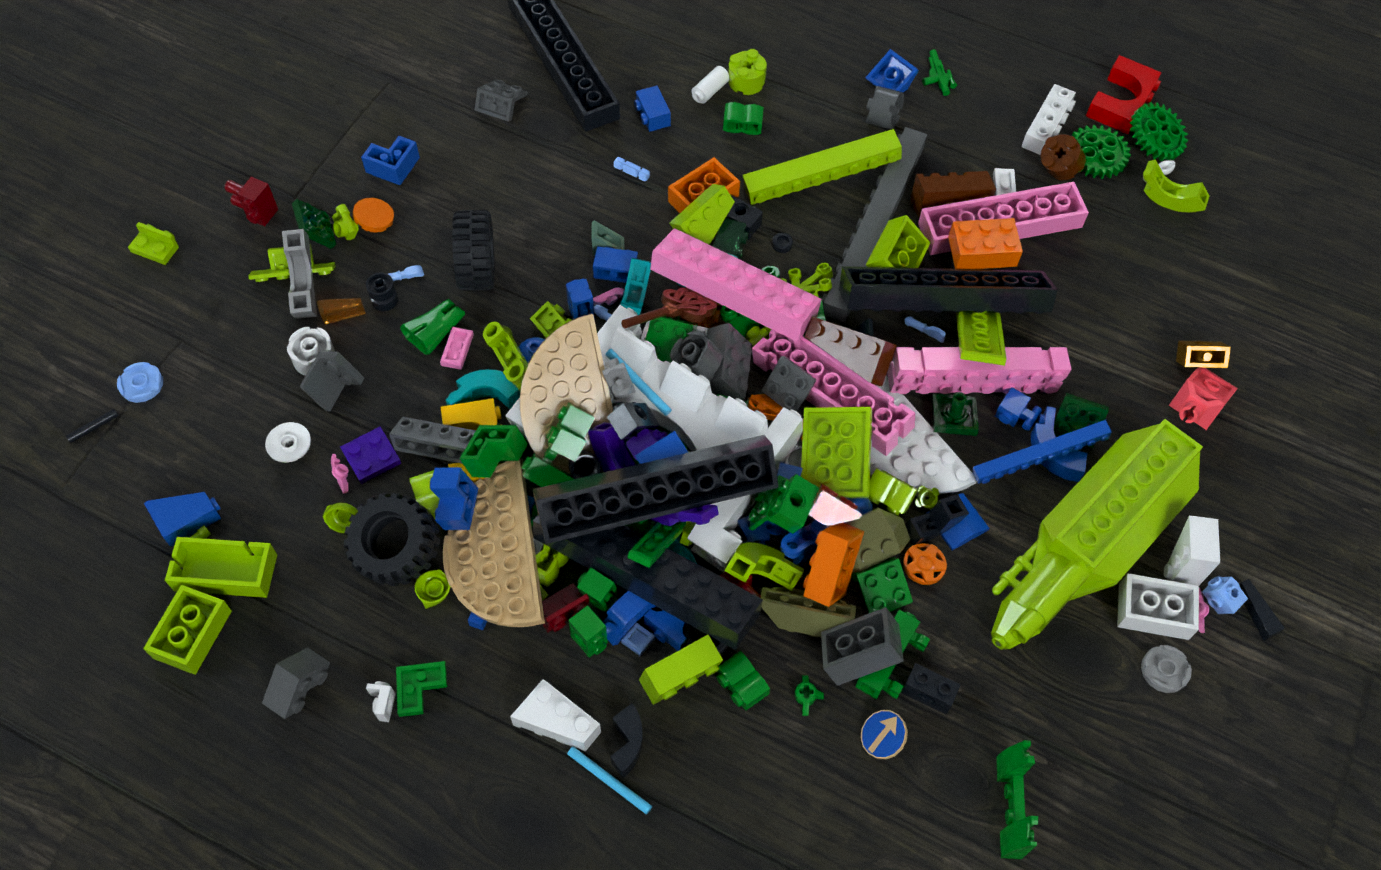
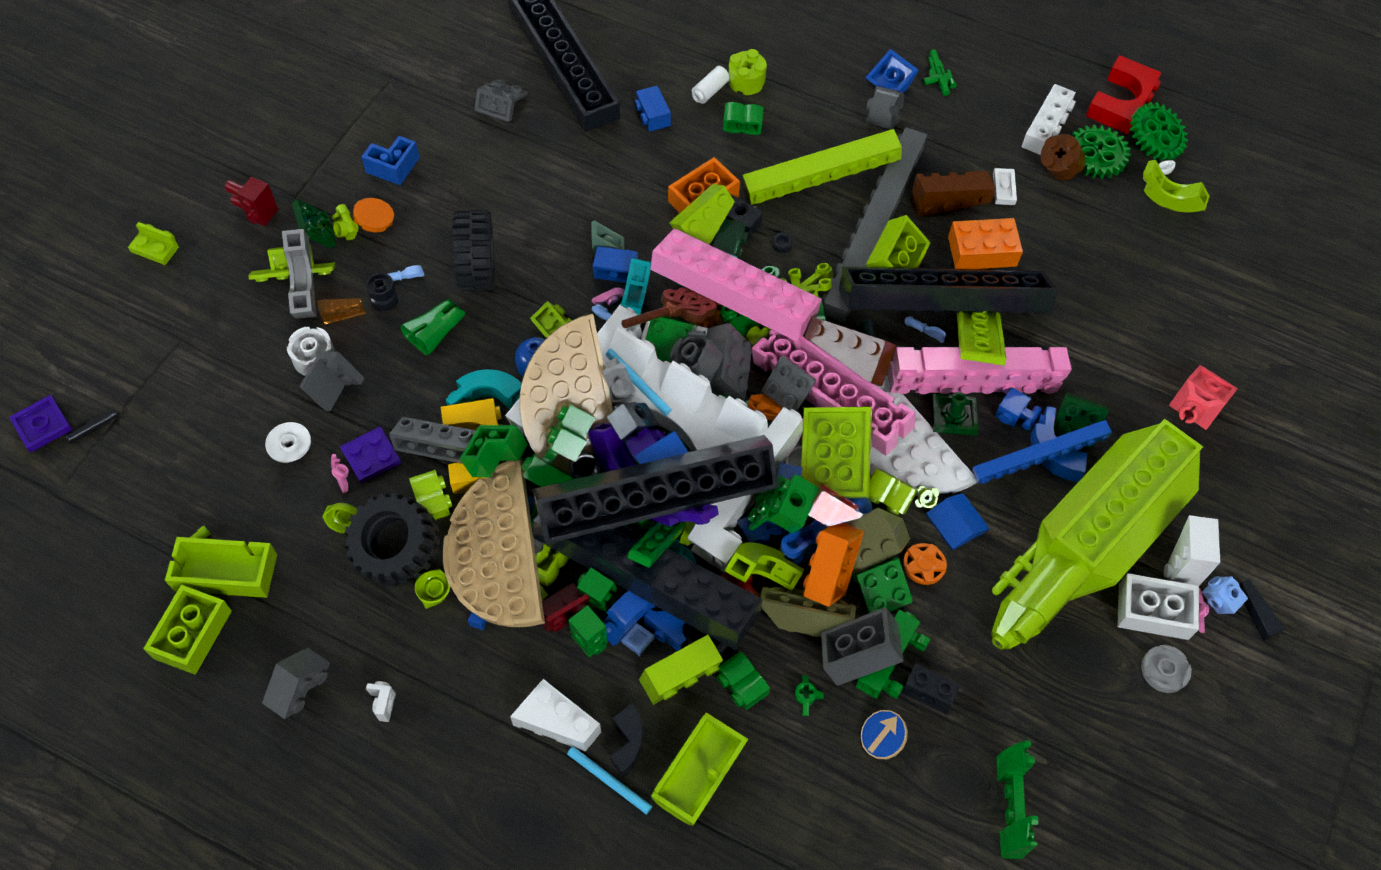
light blue tile [117,362,163,403] -> none
blue slope [144,492,221,547] -> none
green plate [396,661,447,717] -> none
blue brick [430,467,479,530] -> none
bright pink plate [440,327,474,370] -> none
lime plate [483,321,528,391] -> none
blue brick [566,278,595,320] -> none
light blue axle [614,157,650,181] -> none
black brick [905,494,969,545] -> none
bright pink brick [918,182,1089,255] -> none
pearl gold brick [1176,341,1230,368] -> none
none -> dark purple plate [9,395,72,453]
none -> lime container [651,713,748,826]

